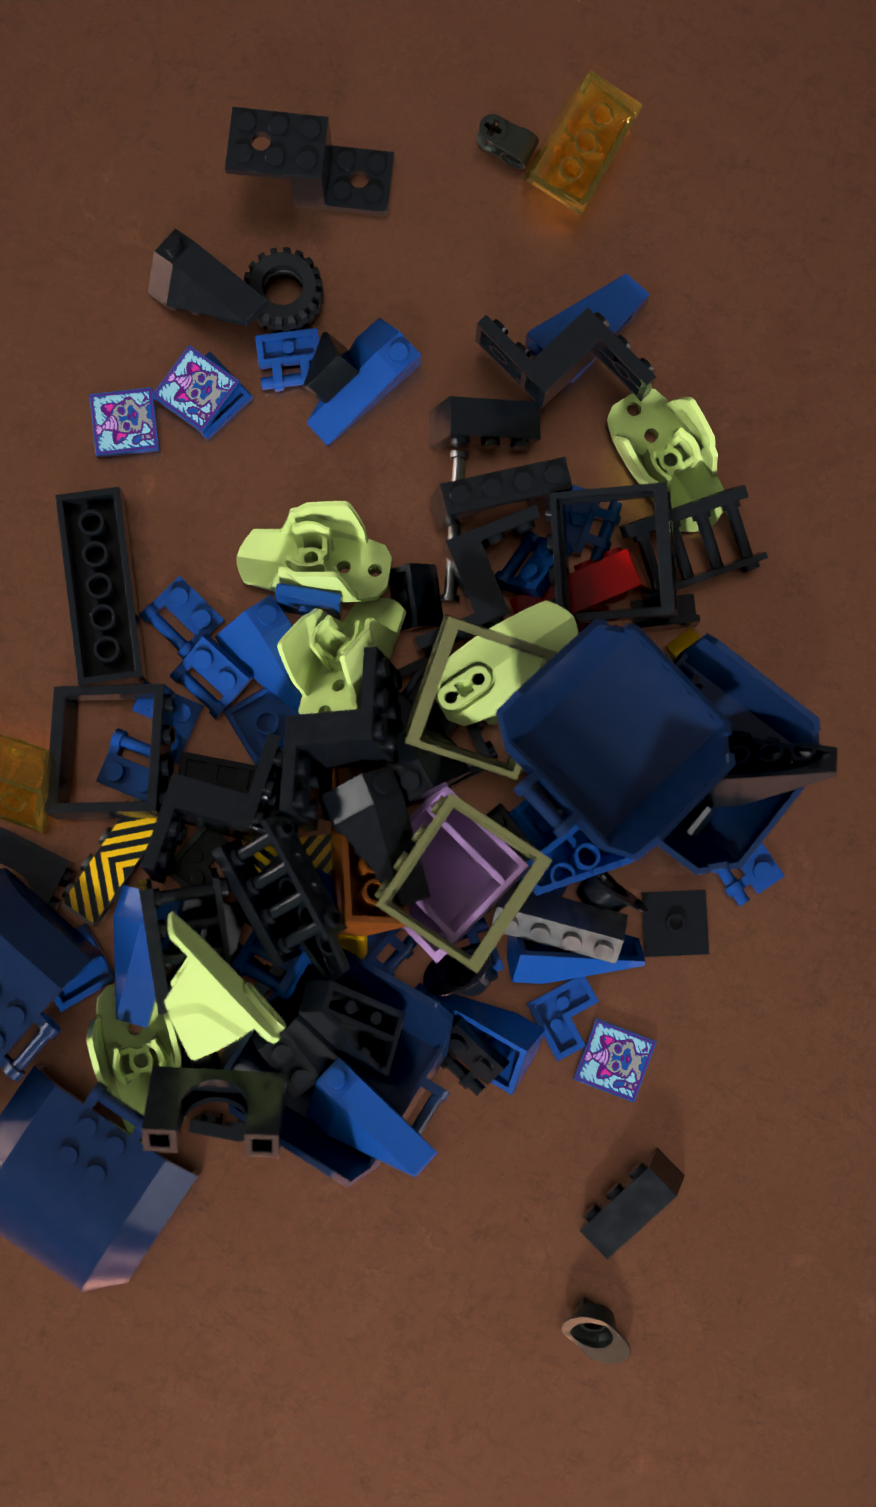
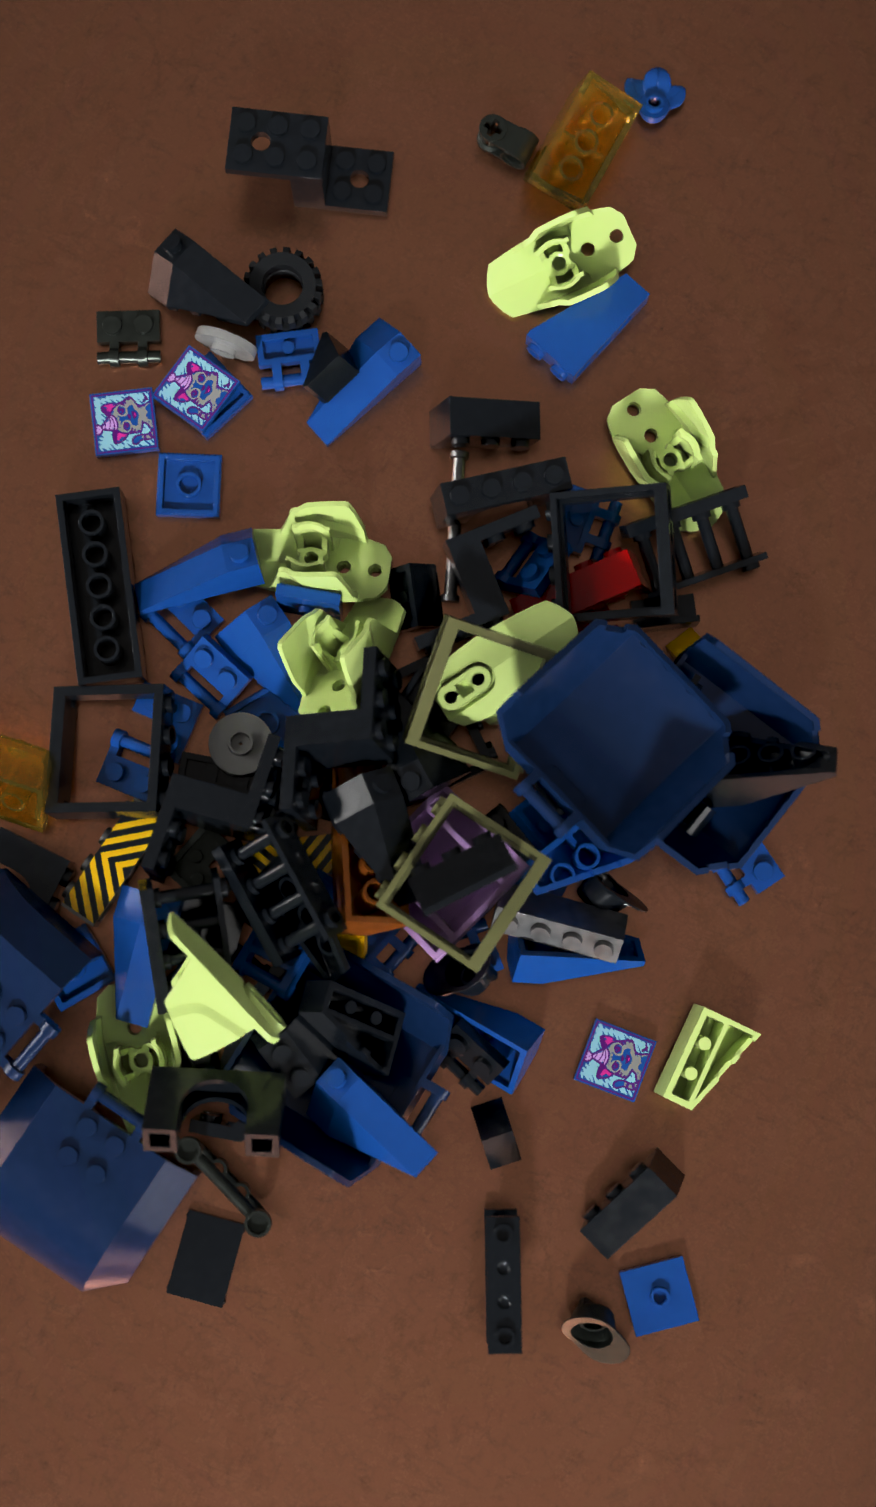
black bracket [475,308,656,408] -> none
blue plate [526,977,599,1062] -> none
black plate [640,890,709,957] -> none
none -> pearl dark grey plate [96,310,161,368]
none -> blue wedge [134,528,265,615]
none -> blue tile [156,452,223,519]
none -> black piece [166,1209,245,1308]
none -> pearl dark grey bar [174,1136,272,1238]
none -> light grey piece [195,325,258,361]
none -> light grey piece [208,712,271,777]
none -> black slope [407,831,518,917]
none -> black slope [471,1097,522,1170]
none -> black fence [484,1208,522,1354]
none -> yellowish green piece [487,206,637,318]
none -> blue plate [619,1255,700,1337]
none -> blue plate [624,67,686,124]
none -> yellowish green wedge [653,1003,761,1110]

